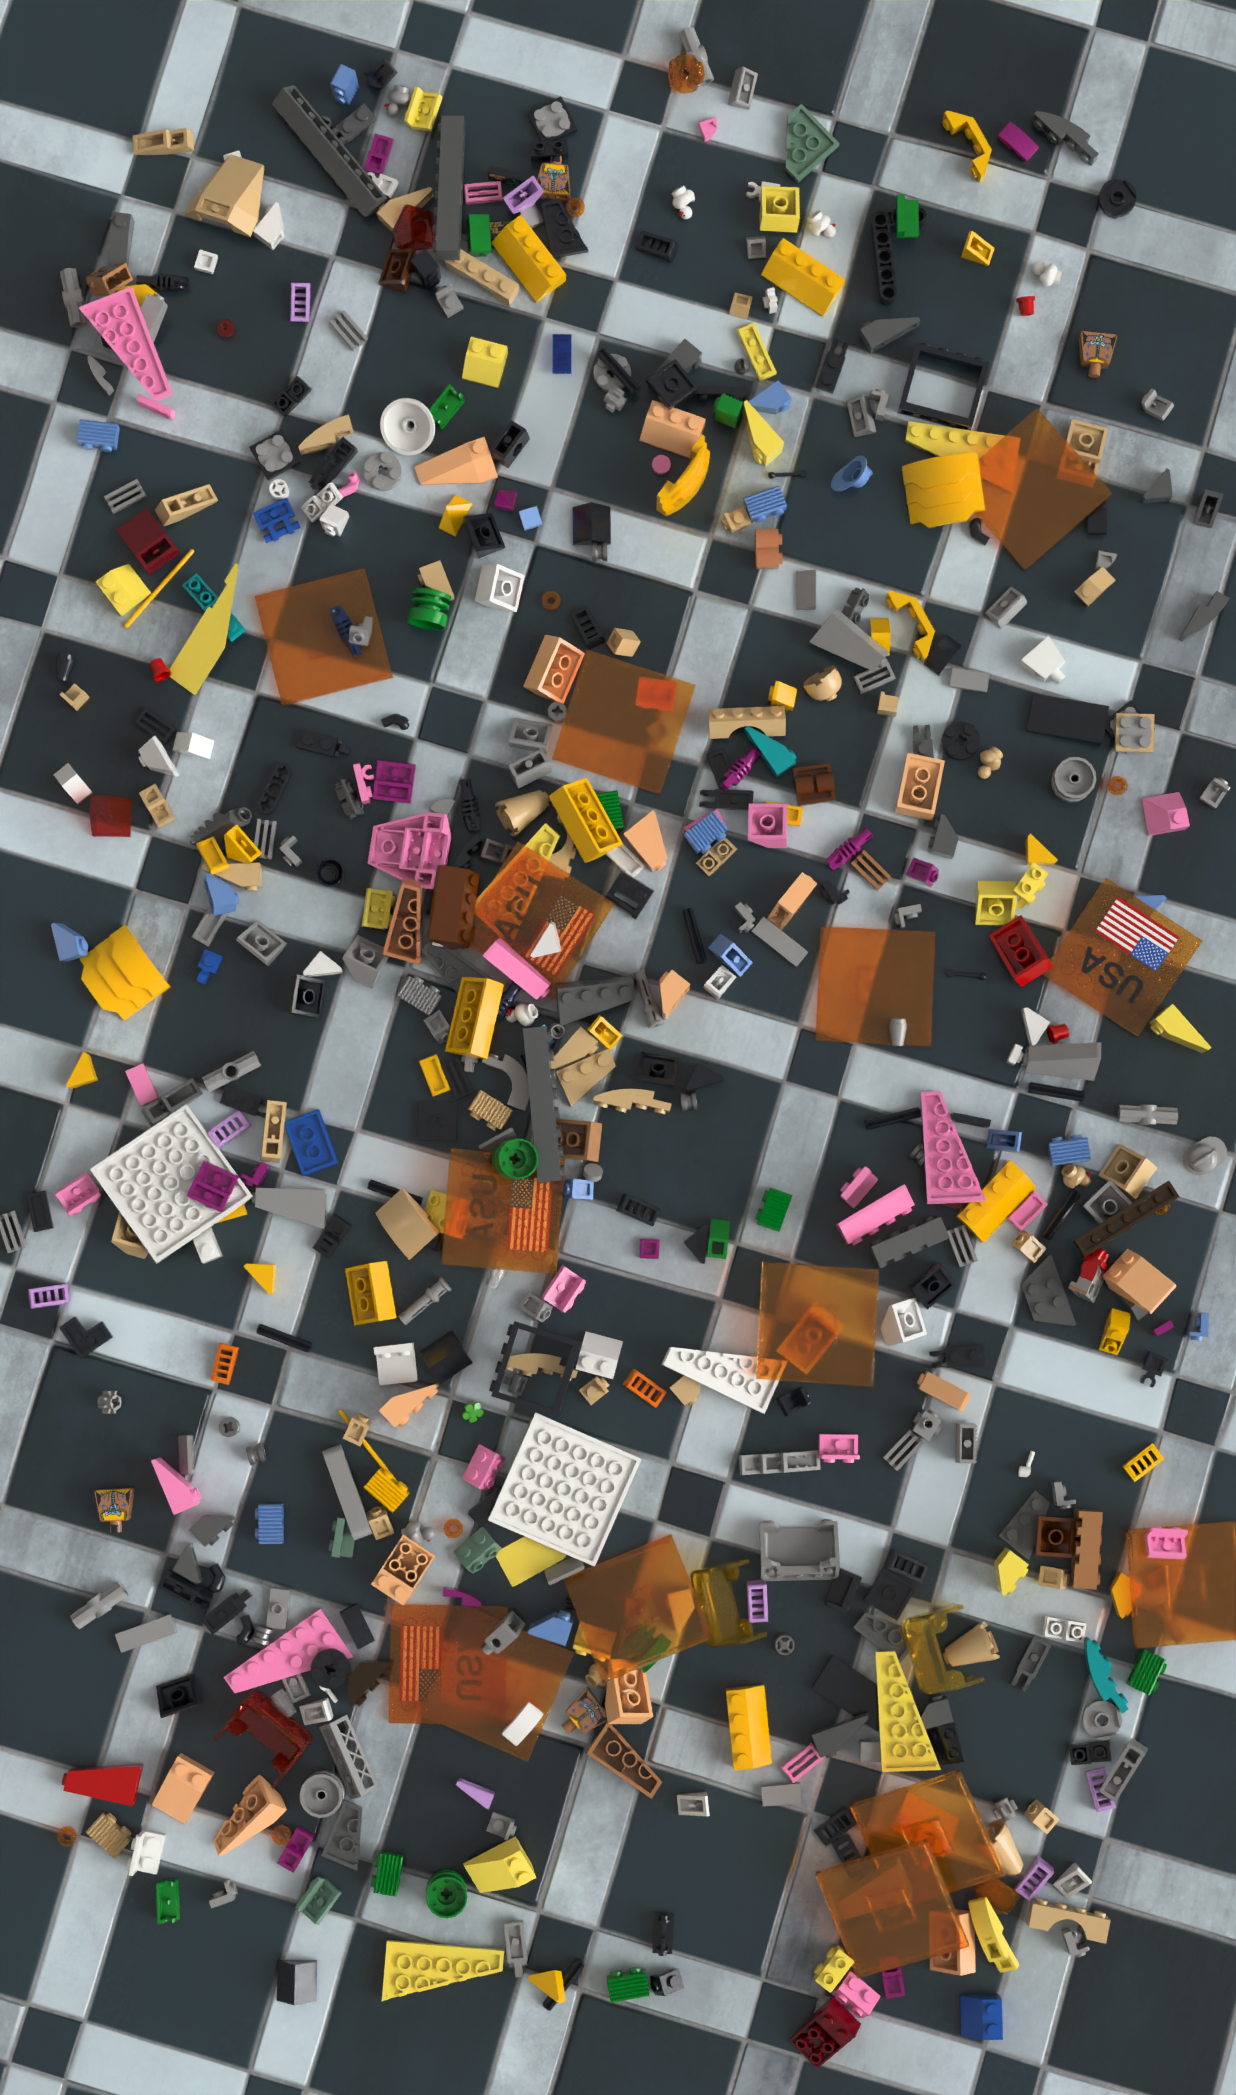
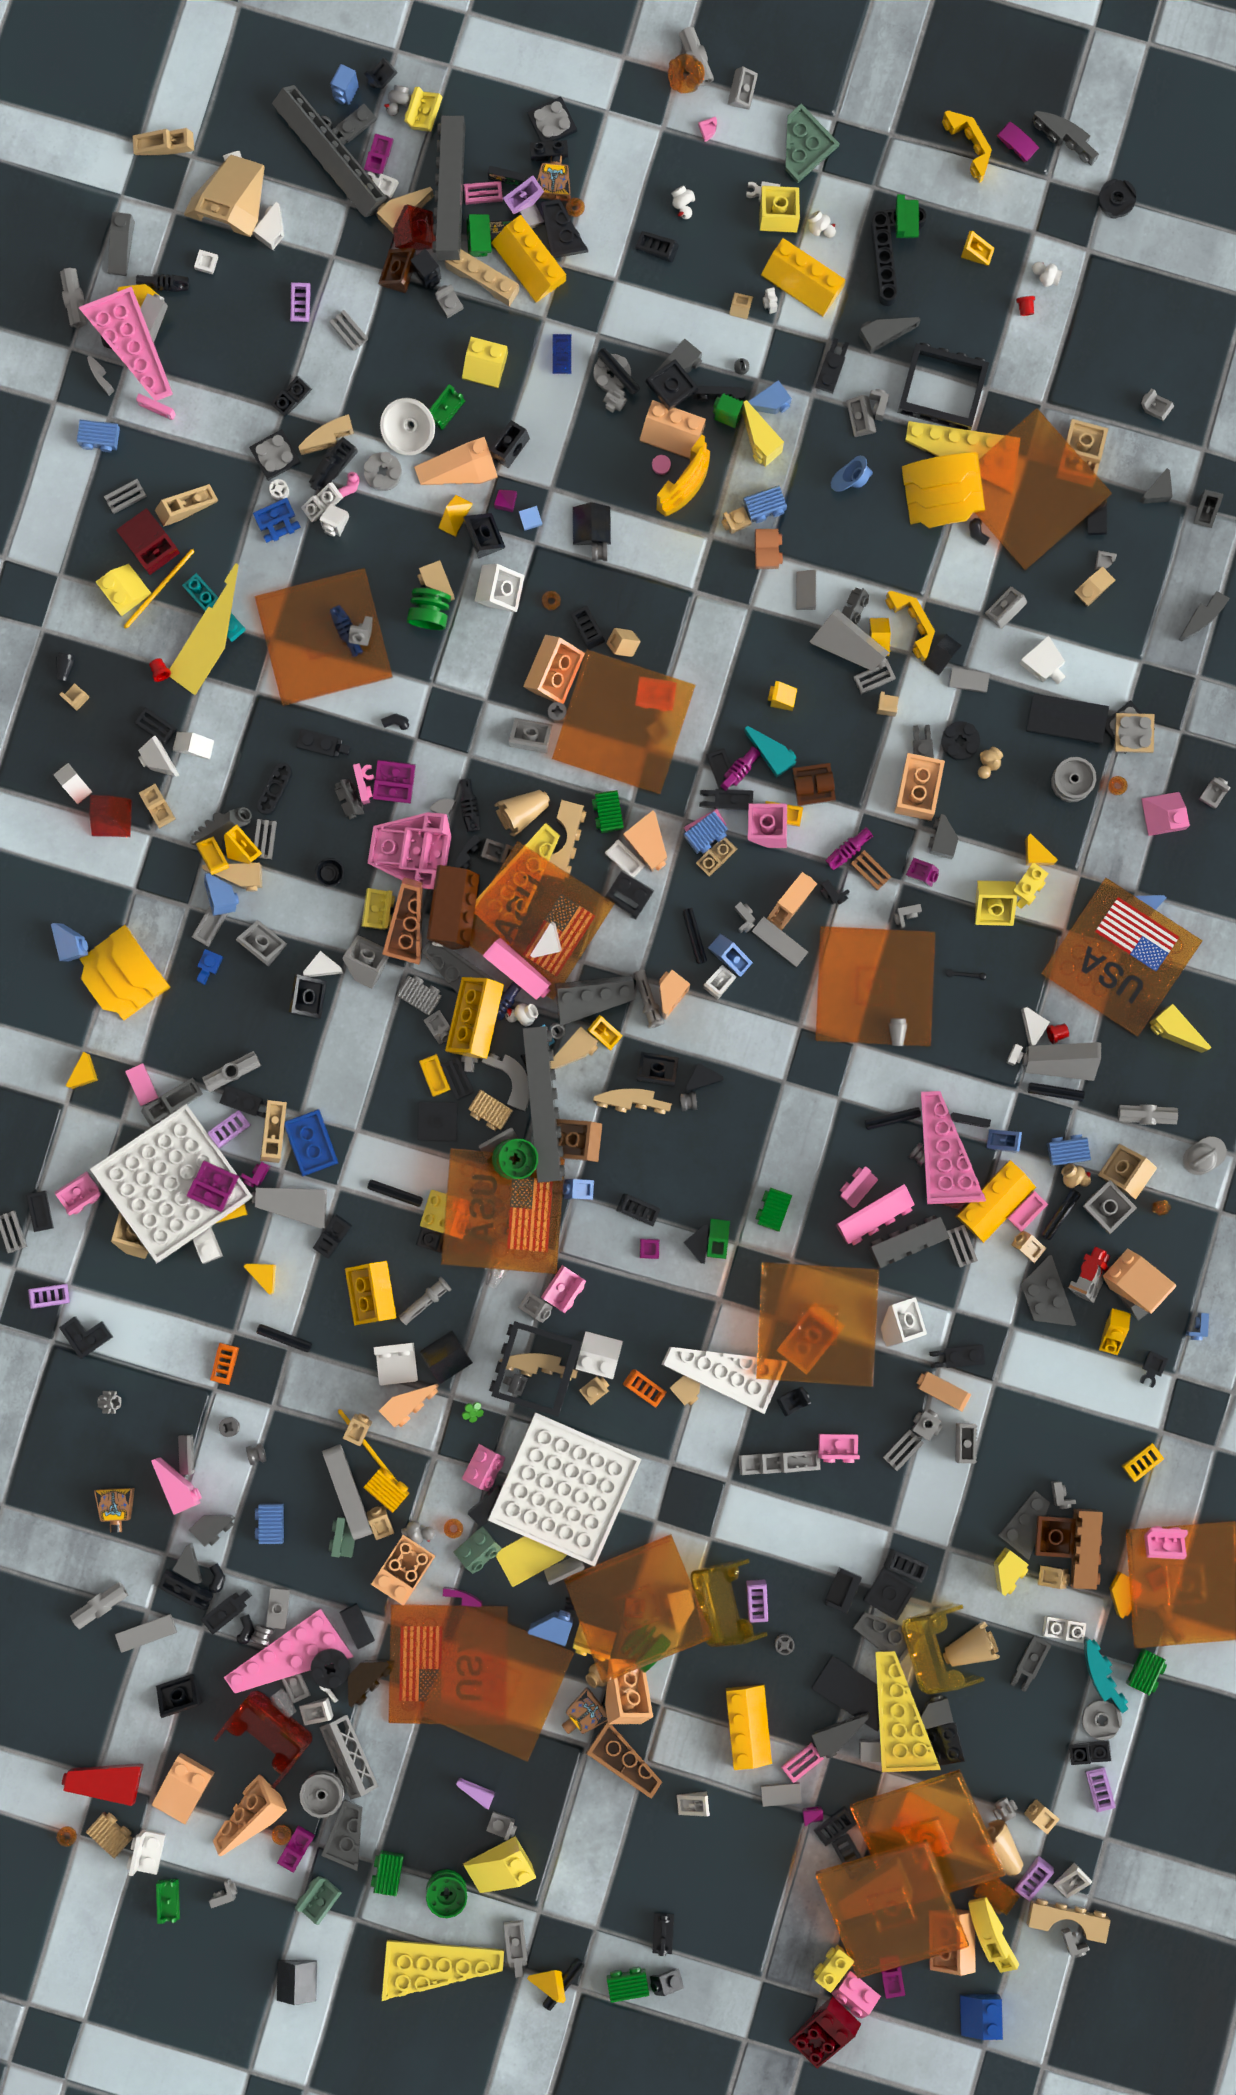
medium nougat torso [86,262,133,295] -> none
clear red plate [216,319,235,338] -> none
light grey bracket [279,835,302,867] -> none
tan slope [375,1188,440,1260] -> none
light grey torso [481,1610,525,1655] -> none
white slope [502,1702,544,1746] -> none
light grey brick [509,749,552,788] -> none
yellow slope [549,778,623,863] -> none
tan wing [556,1049,616,1107] -> none
light grey tile [583,1163,603,1182] -> none
tan arch [708,706,786,739] -> none
light yellow tile [736,322,777,382] -> none
light grey slope [746,236,767,259] -> none
light grey windscreen [759,1519,840,1581] -> none
black hinge [768,470,807,479] -> none
tan cylinder [803,666,842,701] -> none
black slope [908,1262,956,1310] -> none
red slope [989,915,1054,987] -> none
white hand [1018,1451,1035,1477] -> none
dark brown plate [1073,1181,1180,1258] -> none
medium nougat torso [1079,331,1117,378] -> none
light grey slope [1099,1738,1148,1802] -> none
magenta tile [1151,1320,1174,1336] -> none
none -> magenta slope [802,1806,823,1826]

